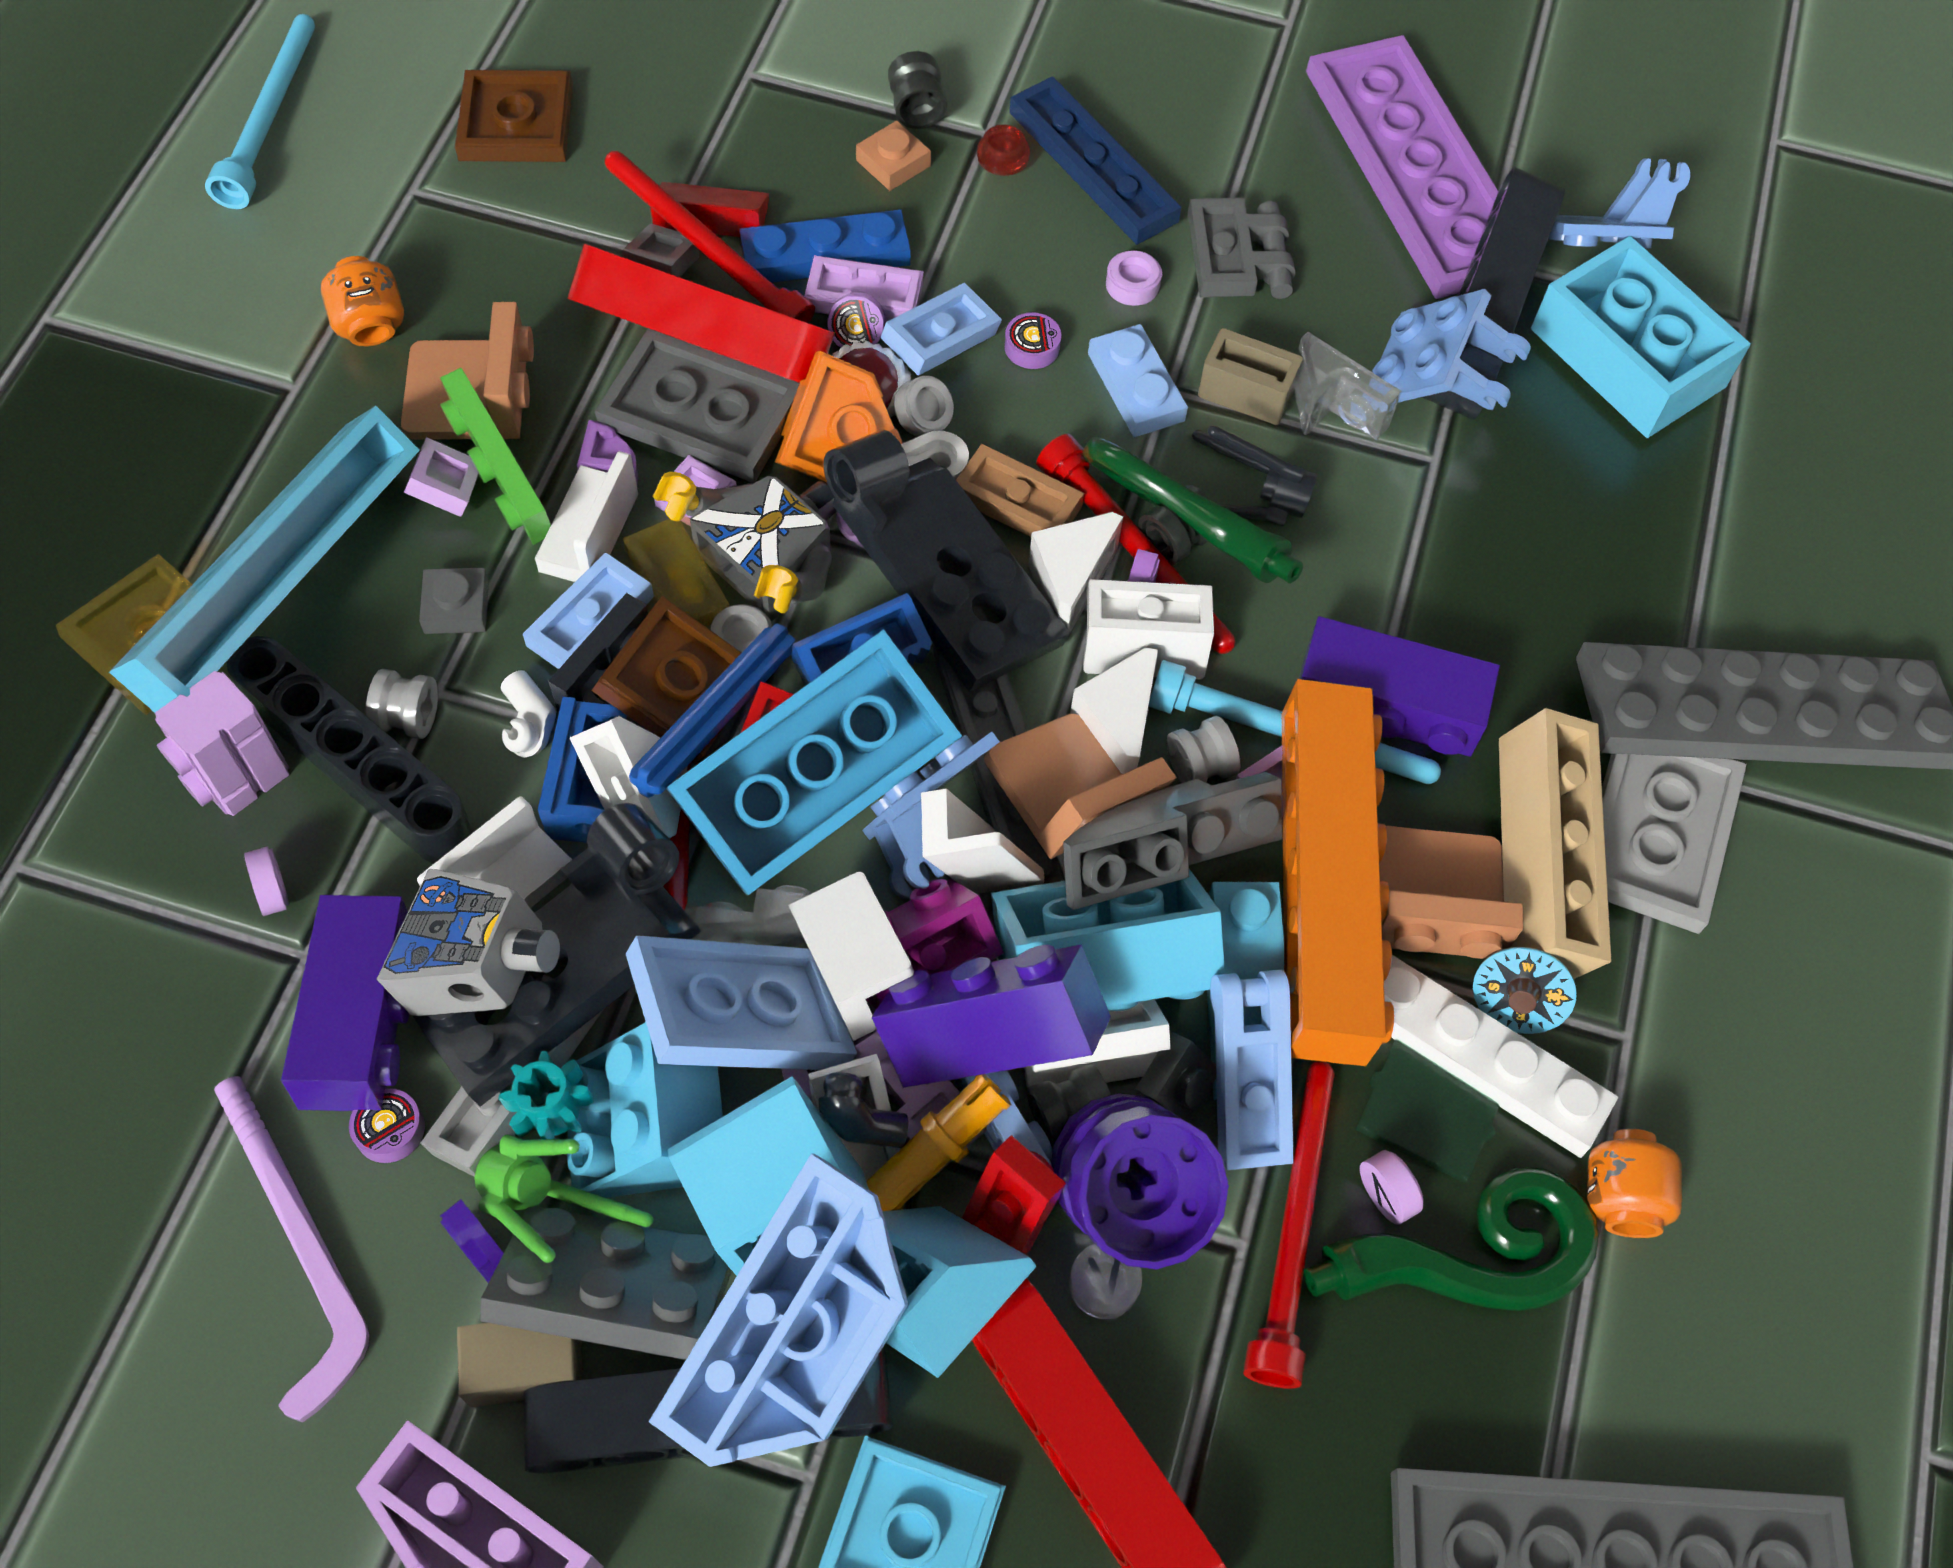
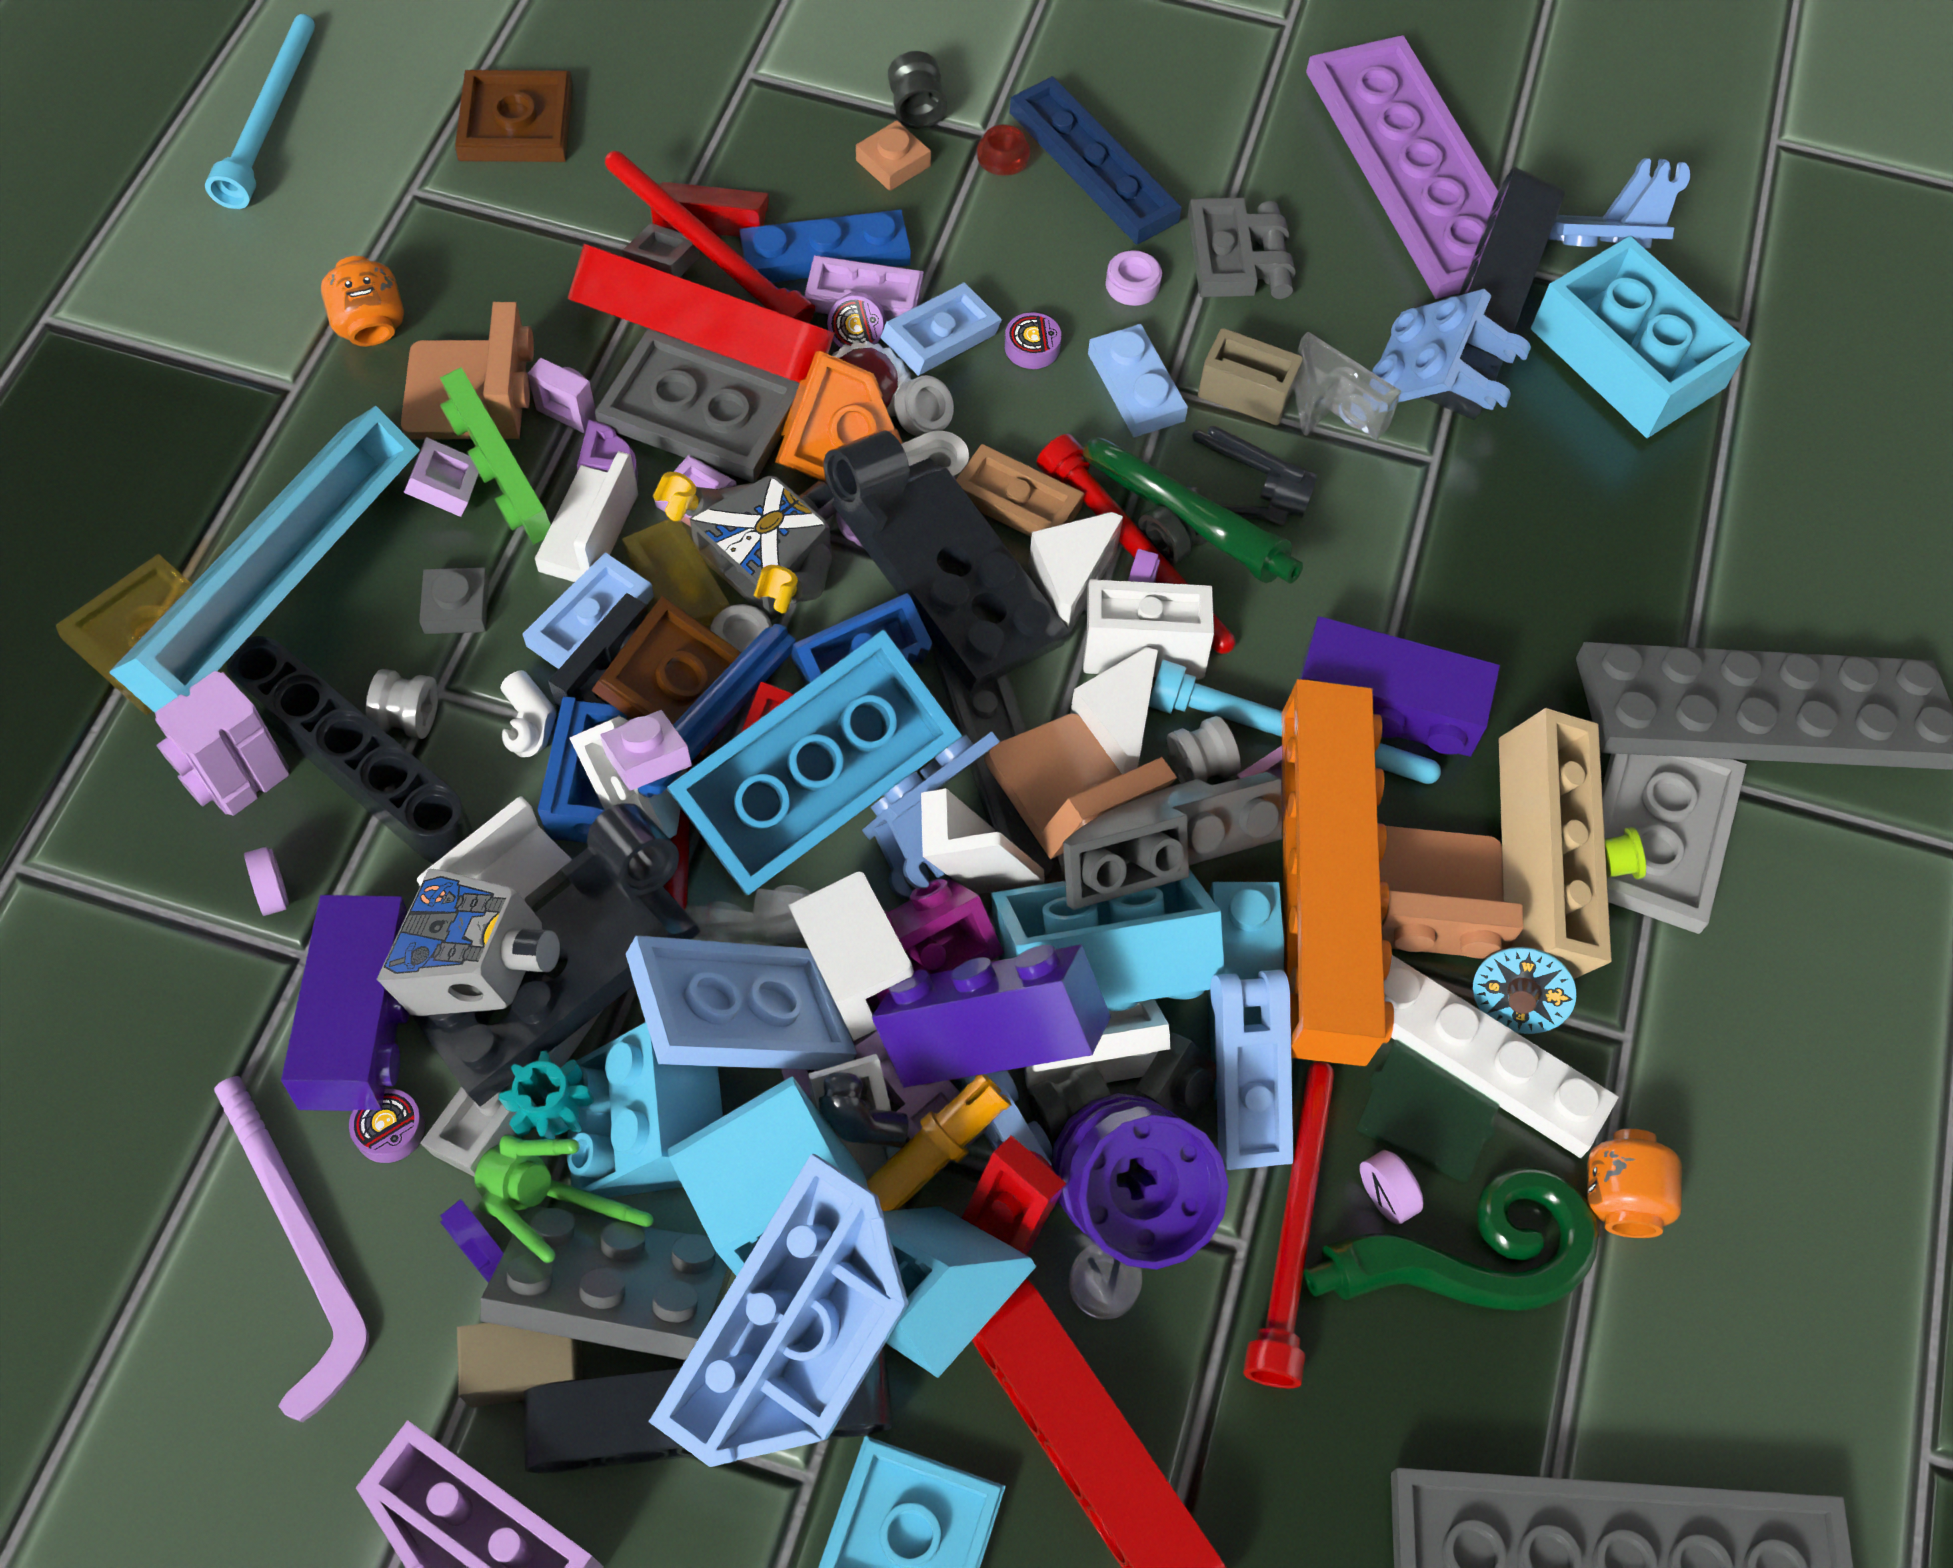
none -> lavender plate [527,358,596,433]
none -> lavender plate [600,710,692,791]
none -> lime piece [1605,827,1646,879]

